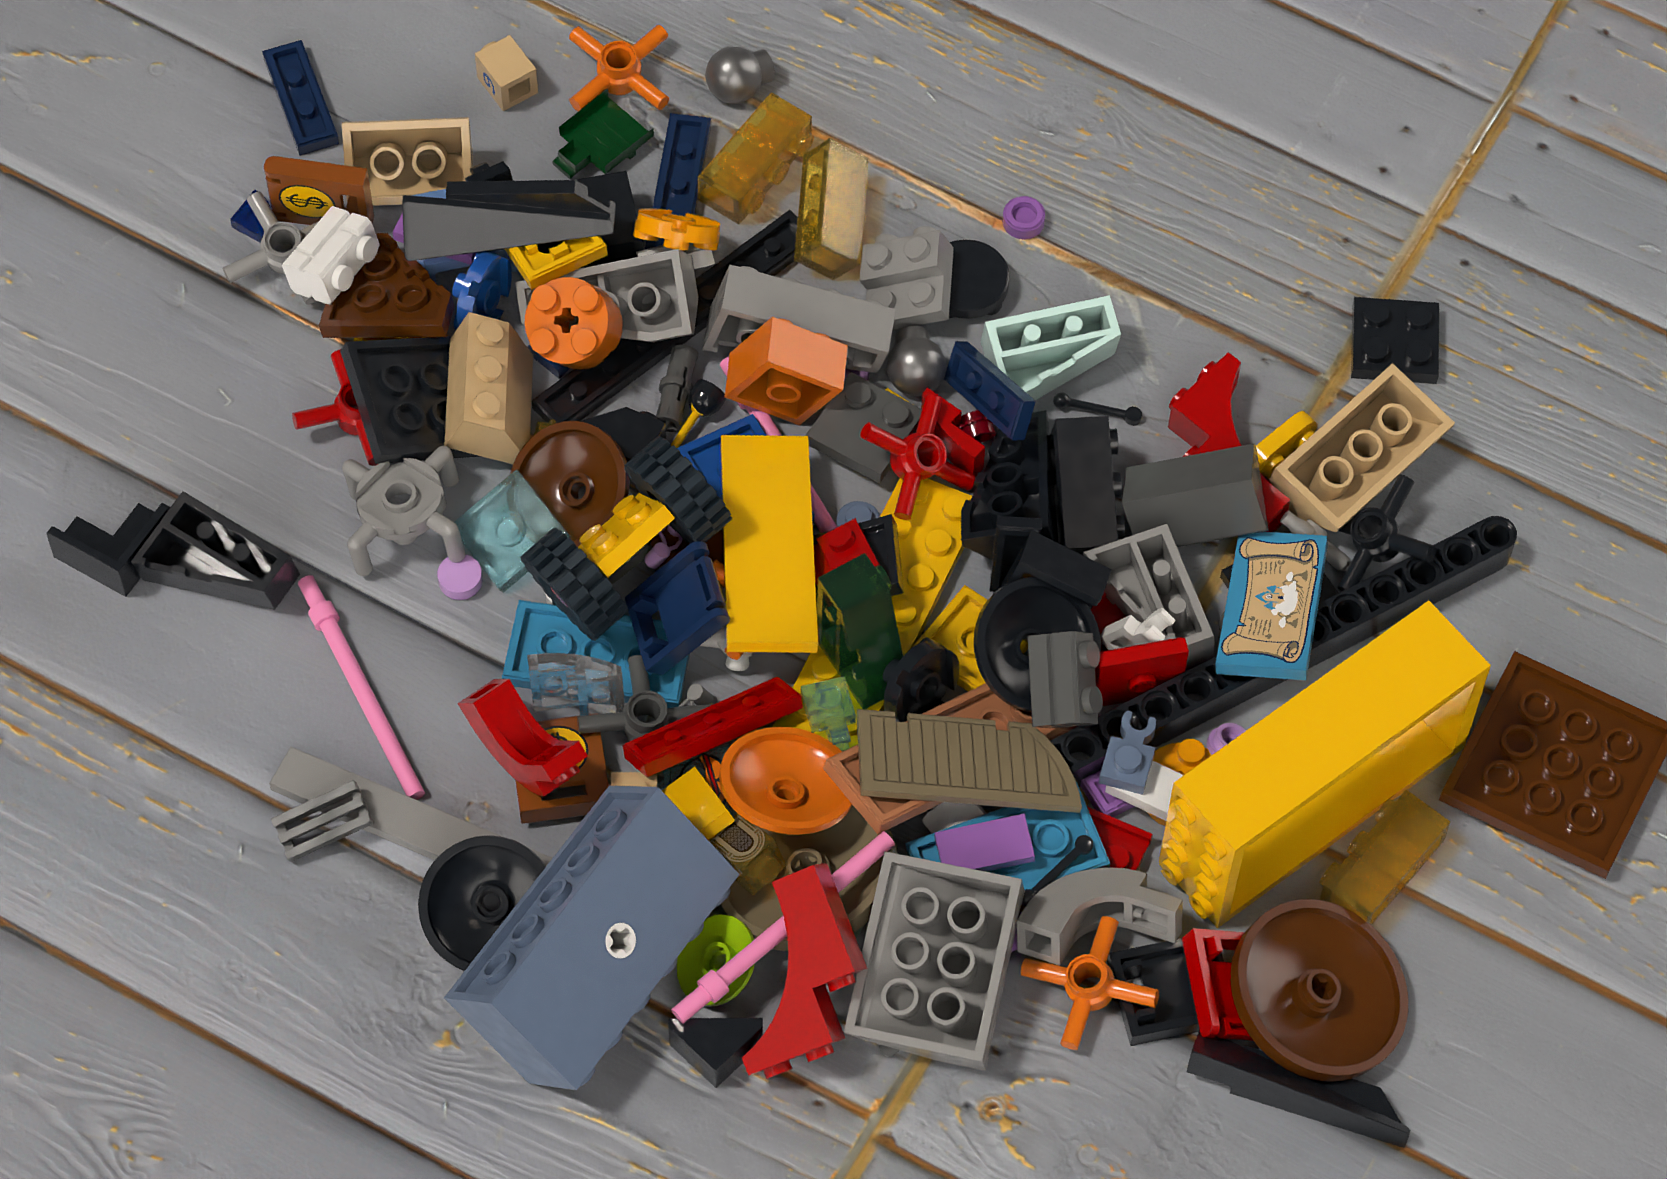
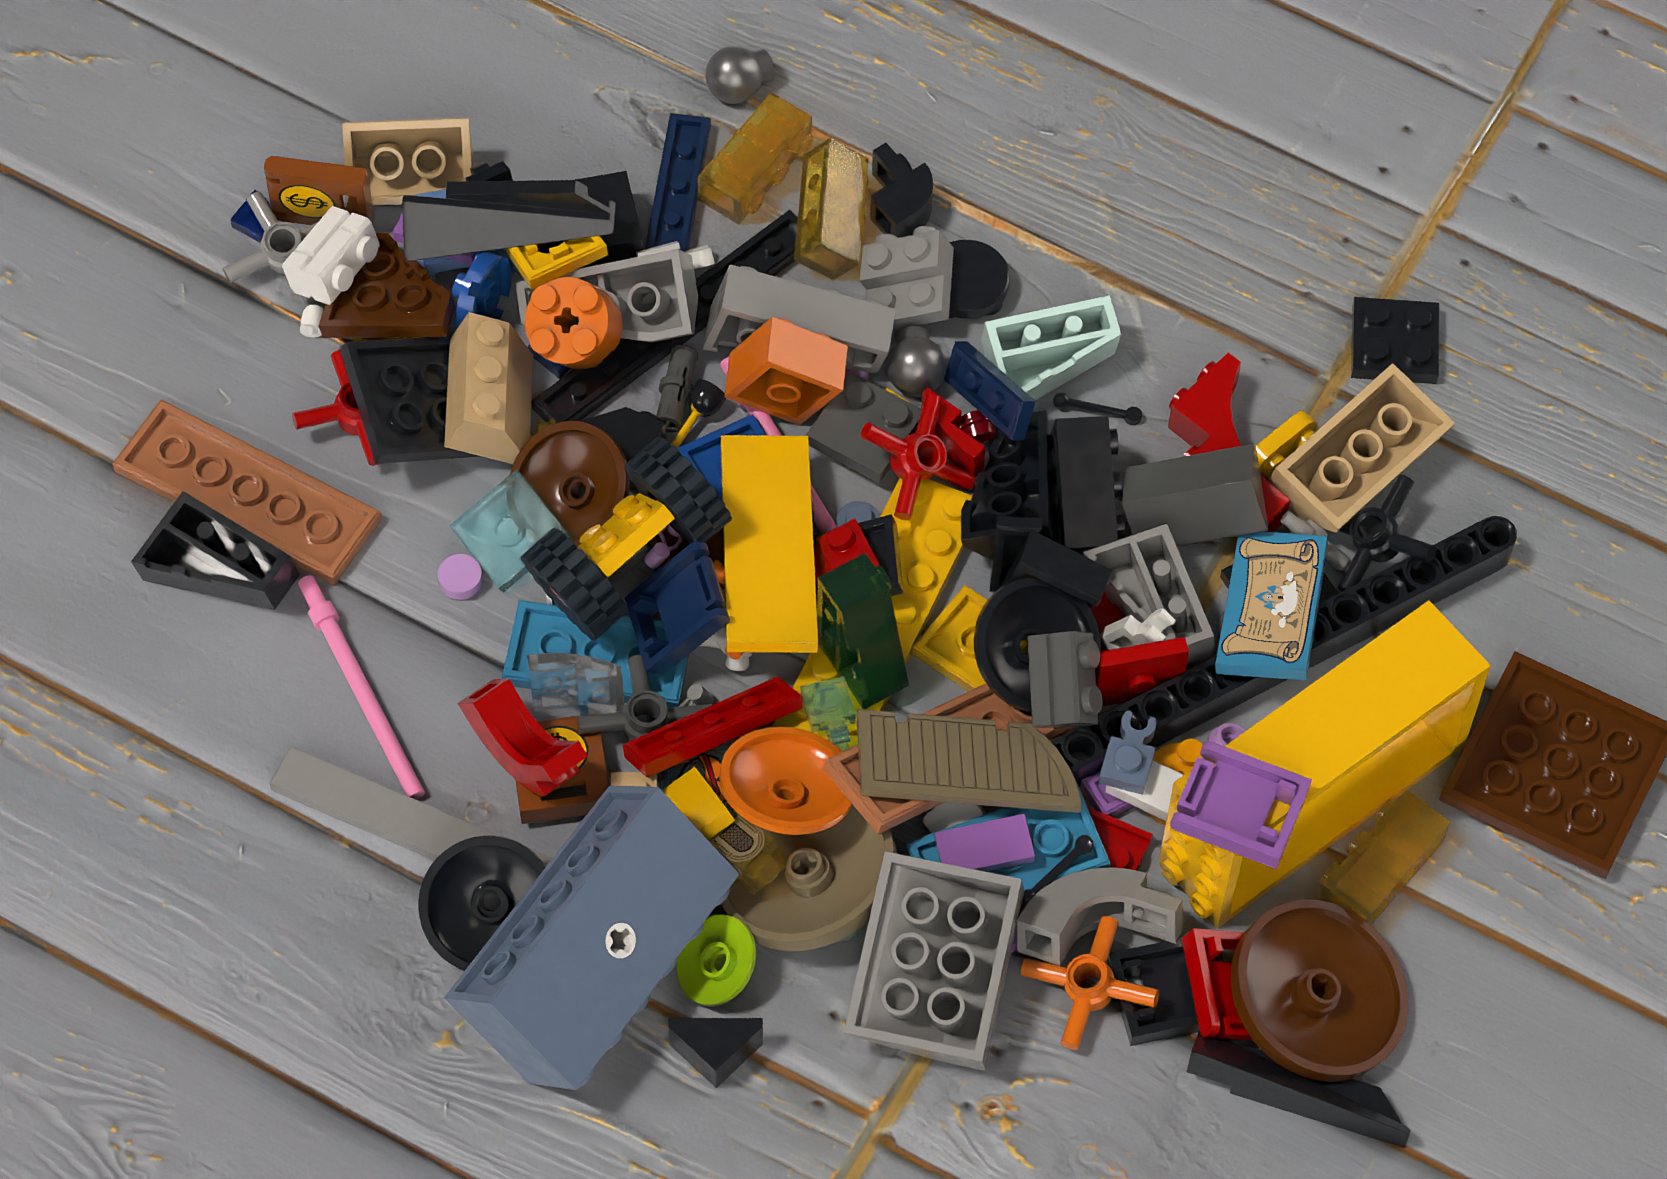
black panel [46,503,171,597] -> none
dark blue tile [262,40,339,156] -> none
tile [271,780,374,862] -> none
light grey plate [342,446,466,576] -> none
tan brick [475,35,538,111] -> none
dark green piece [552,88,654,179] -> none
orange bar [569,25,669,111] -> none
light orange plate [633,208,720,251] -> none
bright pink bar [671,831,895,1024] -> none
red arch [742,863,868,1079] -> none
black plate [883,637,960,722] -> none
medium lavender tile [1002,196,1045,240] -> none
none -> nougat tile [112,399,382,586]
none -> white hand [300,304,324,338]
none -> black brick [870,143,933,238]
none -> medium lavender container [1170,741,1312,869]

